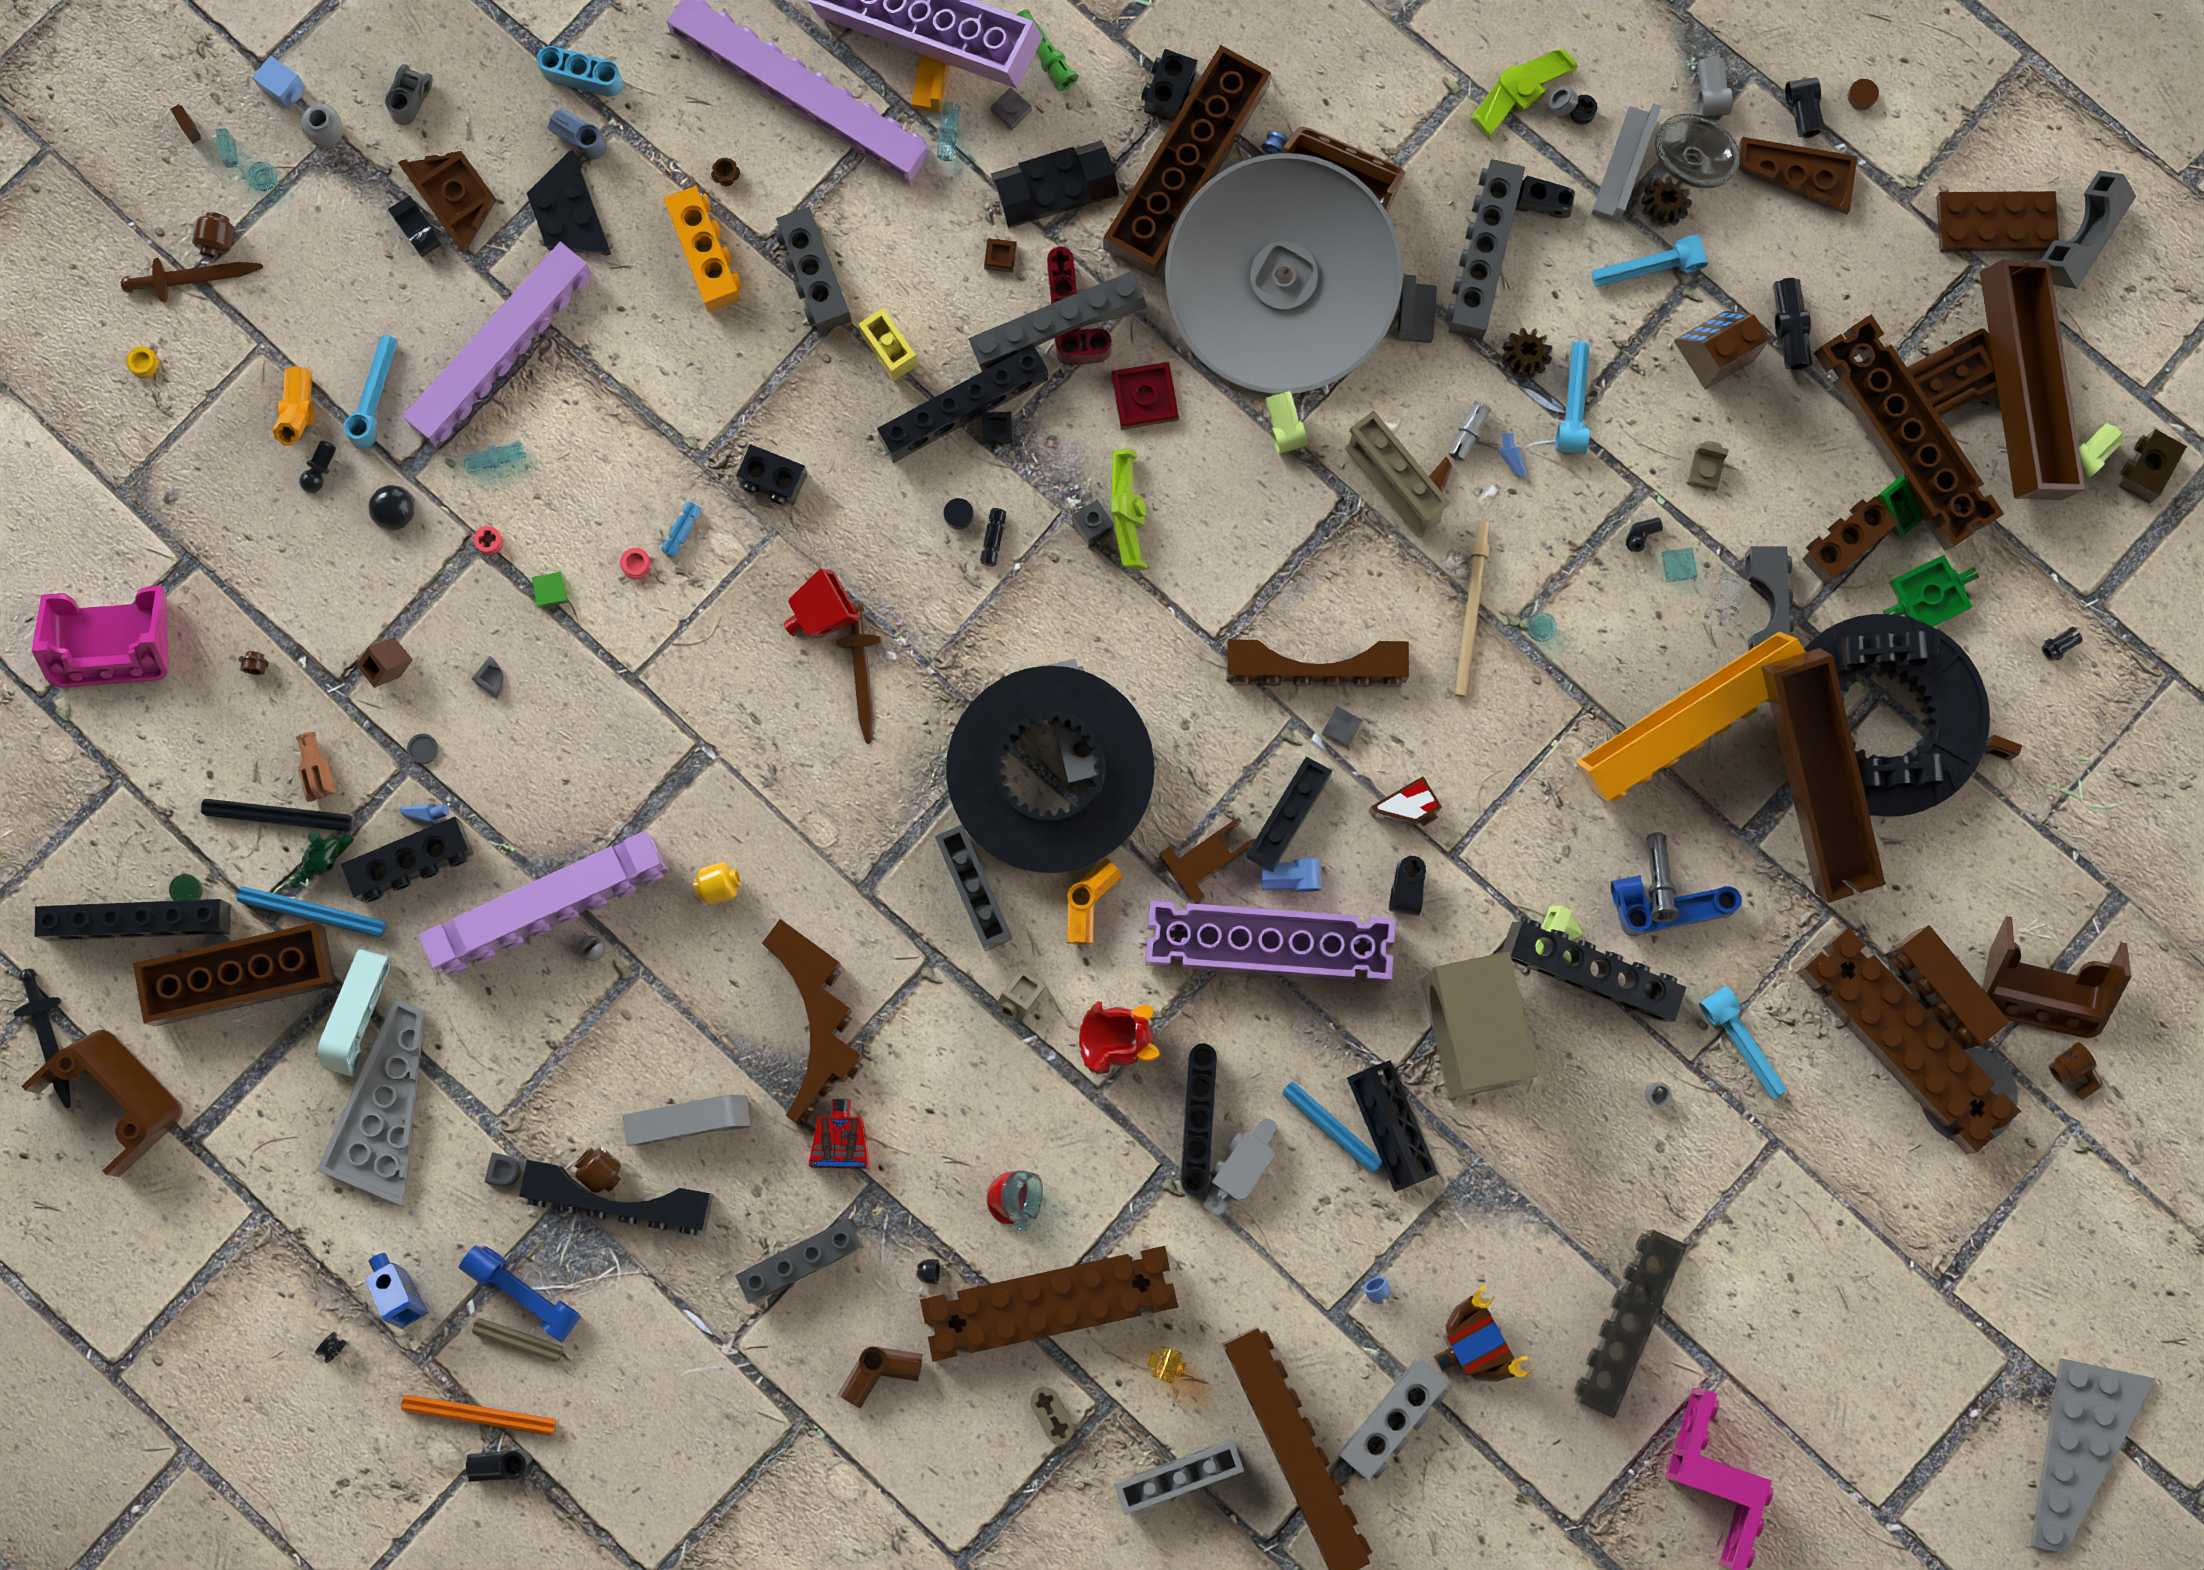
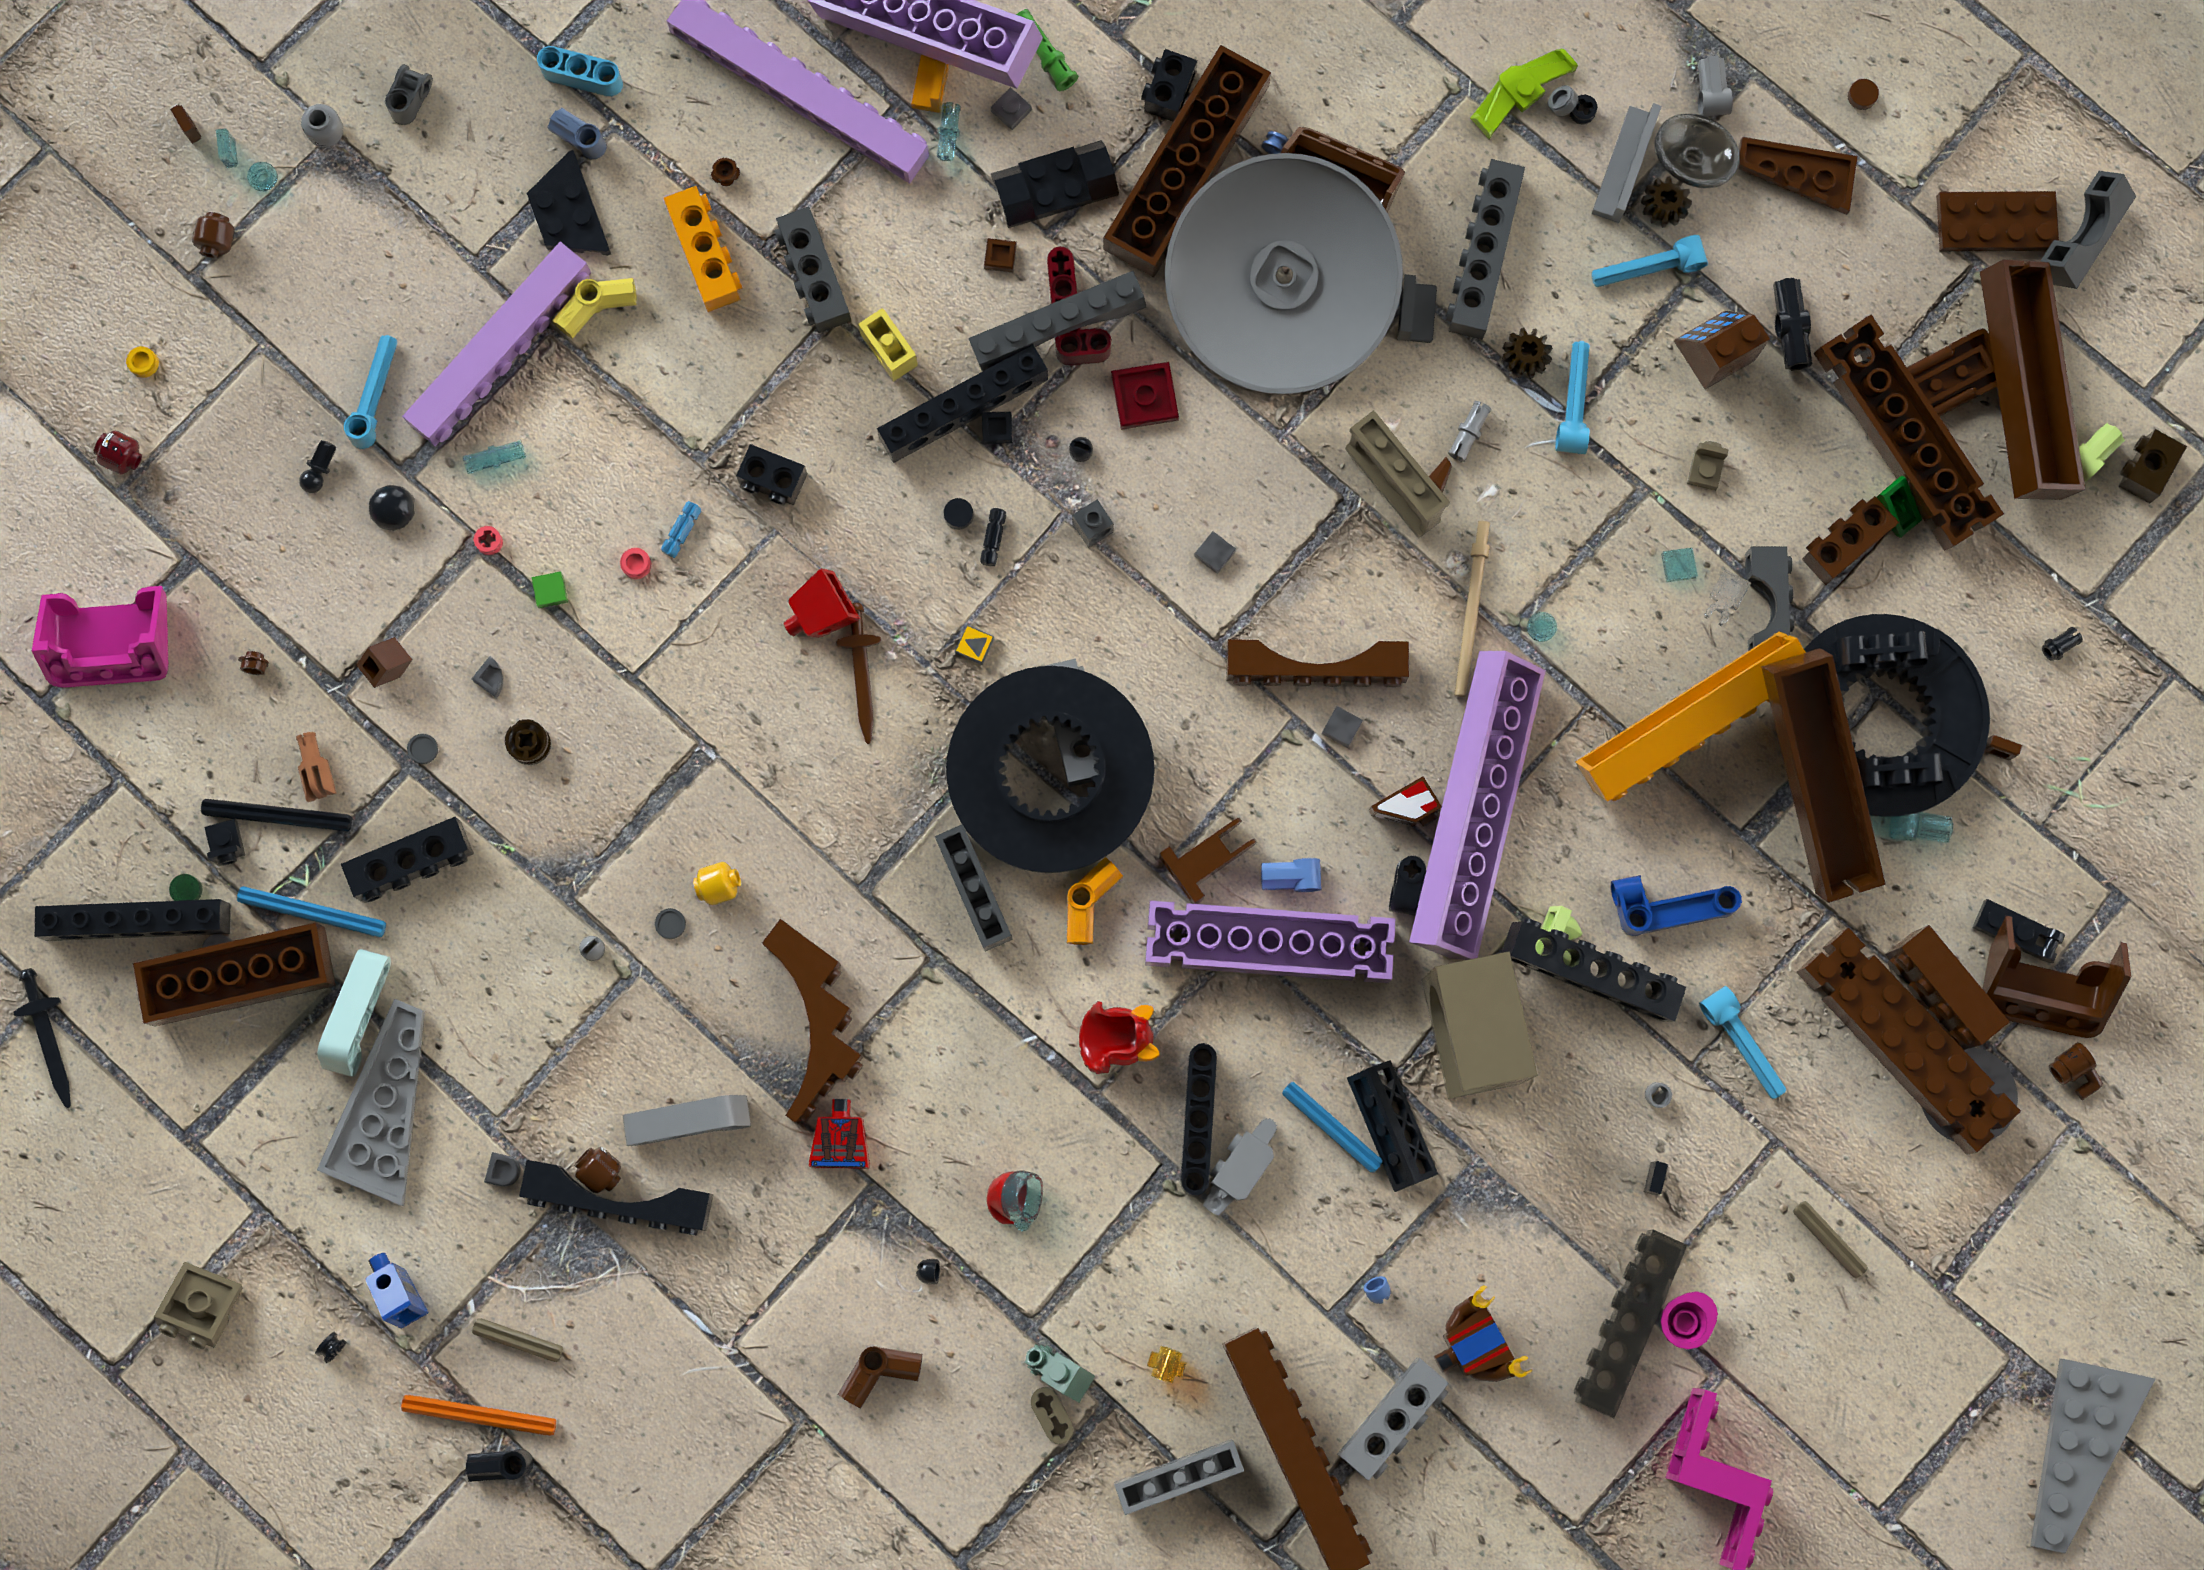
reddish brown windscreen [21,1030,183,1177] -> none
reddish brown sword [121,258,263,302] -> none
light blue brick [252,55,305,108] -> none
light orange piece [273,367,314,446] -> none
dark green piece [289,831,354,889] -> none
black leg [388,195,442,257] -> none
reddish brown wing [398,151,496,253] -> none
medium blue bar [399,803,449,825] -> none
lavender brick [418,830,669,976] -> none
blue piece [458,1245,581,1342] -> none
dark grey brick [735,1218,864,1304] -> none
reddish brown brick [920,1246,1179,1362] -> none
dark tan bracket [996,968,1046,1023] -> none
lime plate [1110,449,1148,571] -> none
black plate [1246,756,1332,872] -> none
yellowish green piece [1265,391,1308,454] -> none
medium blue bar [1498,433,1528,477] -> none
black leg [1515,175,1575,218] -> none
black arm [1626,517,1663,552] -> none
dark grey pin [1647,832,1679,923] -> none
black piece [1785,77,1825,139] -> none
green plate [1883,555,1979,627] -> none
none -> dark red head [94,430,142,475]
none -> dark tan plate [154,1262,243,1349]
none -> black bracket [204,819,245,866]
none -> dark brown wheel [505,719,551,765]
none -> light yellow piece [552,278,637,339]
none -> dark grey piece [655,908,686,939]
none -> tile [955,625,994,665]
none -> sand green brick [1024,1344,1095,1403]
none -> black hinge [1069,437,1093,462]
none -> flat silver tile [1194,531,1236,574]
none -> lavender brick [1409,651,1546,960]
none -> black tile [1644,1161,1668,1195]
none -> dark pink piece [1660,1291,1718,1349]
none -> dark tan axle [1793,1201,1868,1278]
none -> clear light blue piece [1889,812,1953,844]
none -> black plate [1972,899,2065,963]

